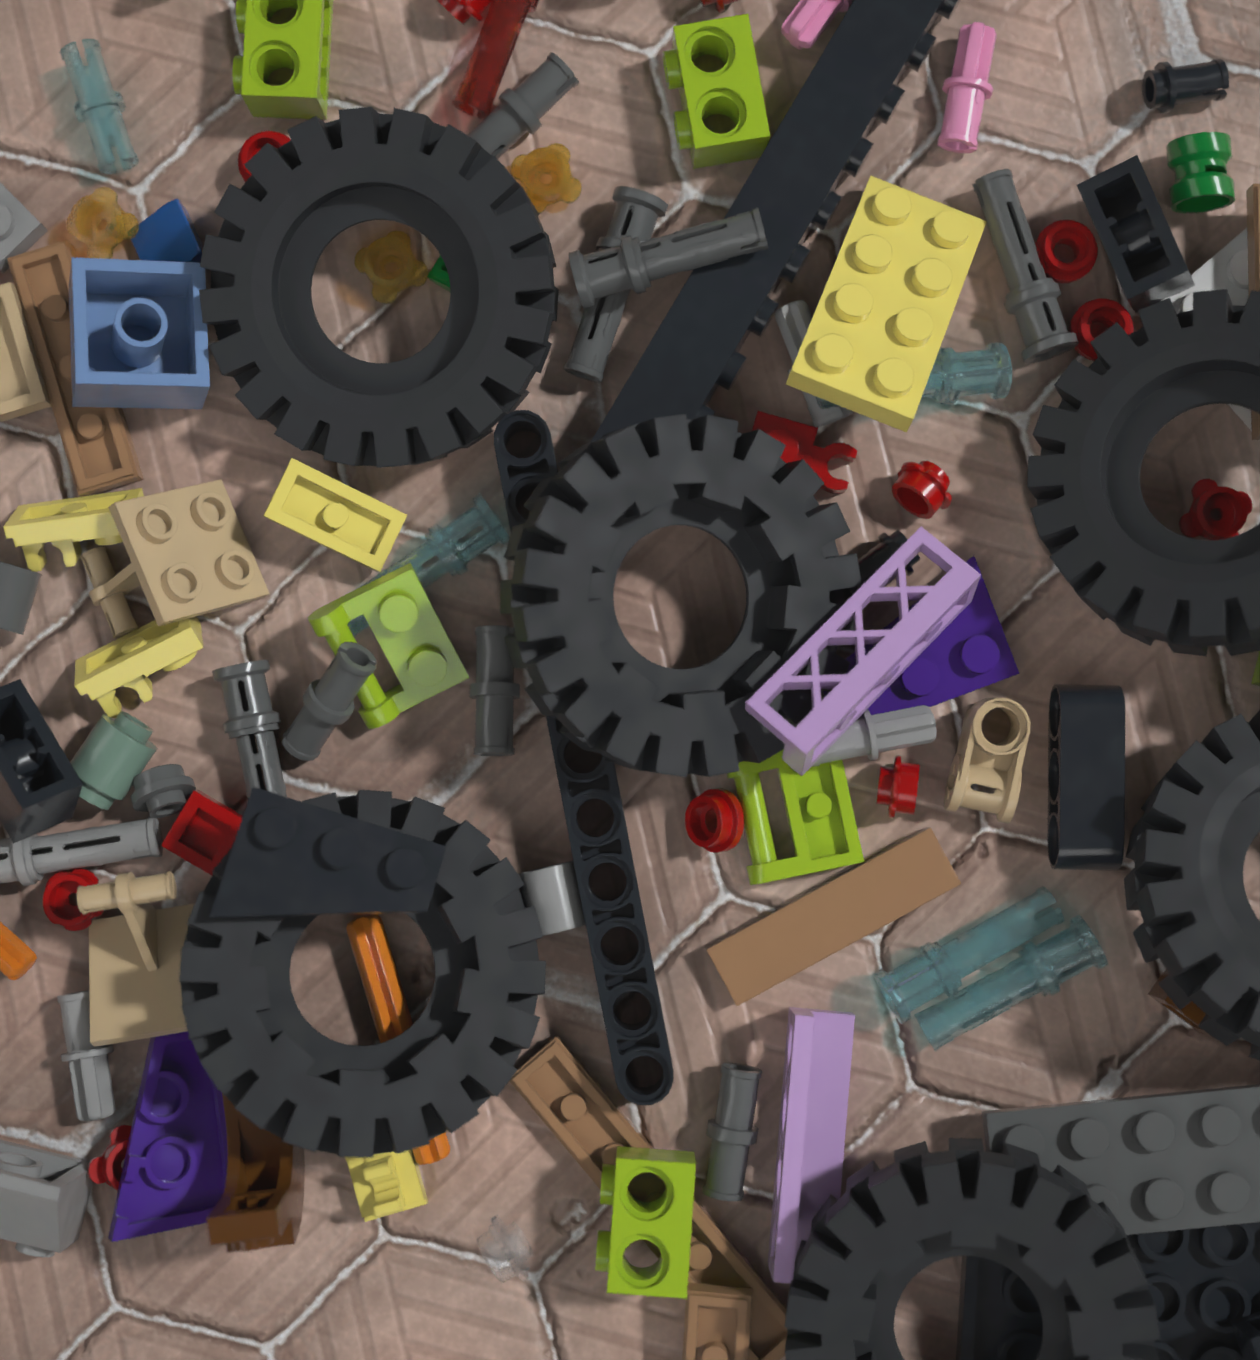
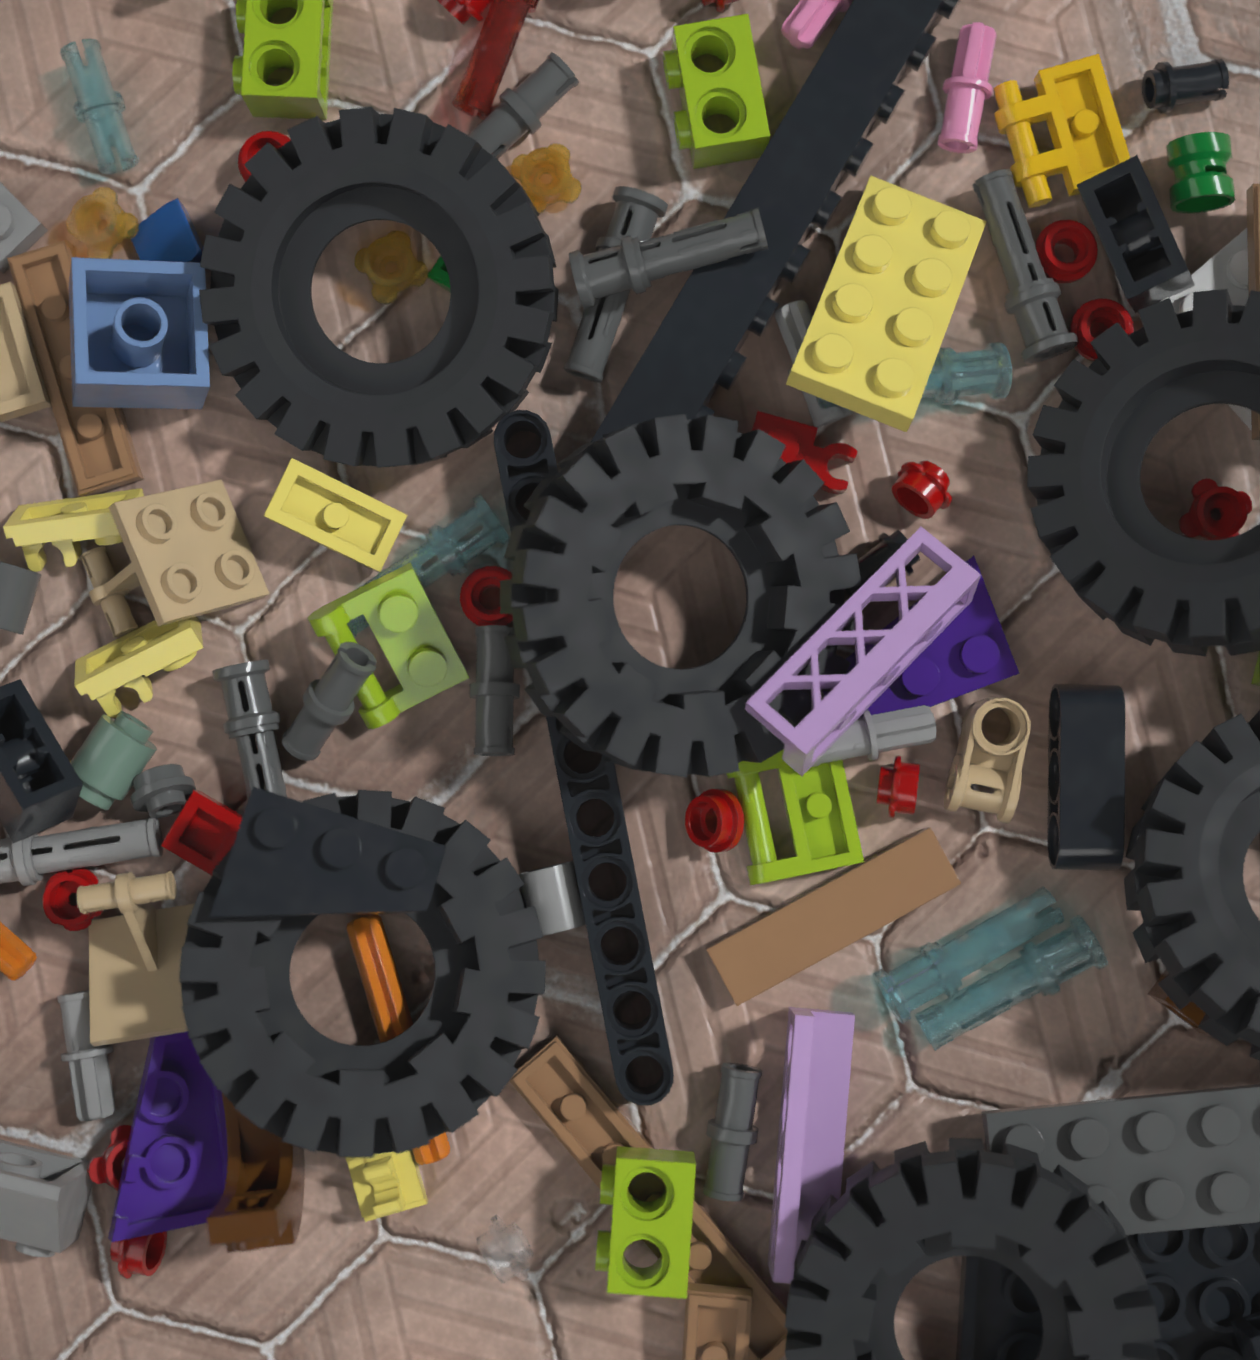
none -> red plate [110,1231,167,1279]
none -> red plate [460,566,513,626]
none -> yellow plate [993,54,1130,208]

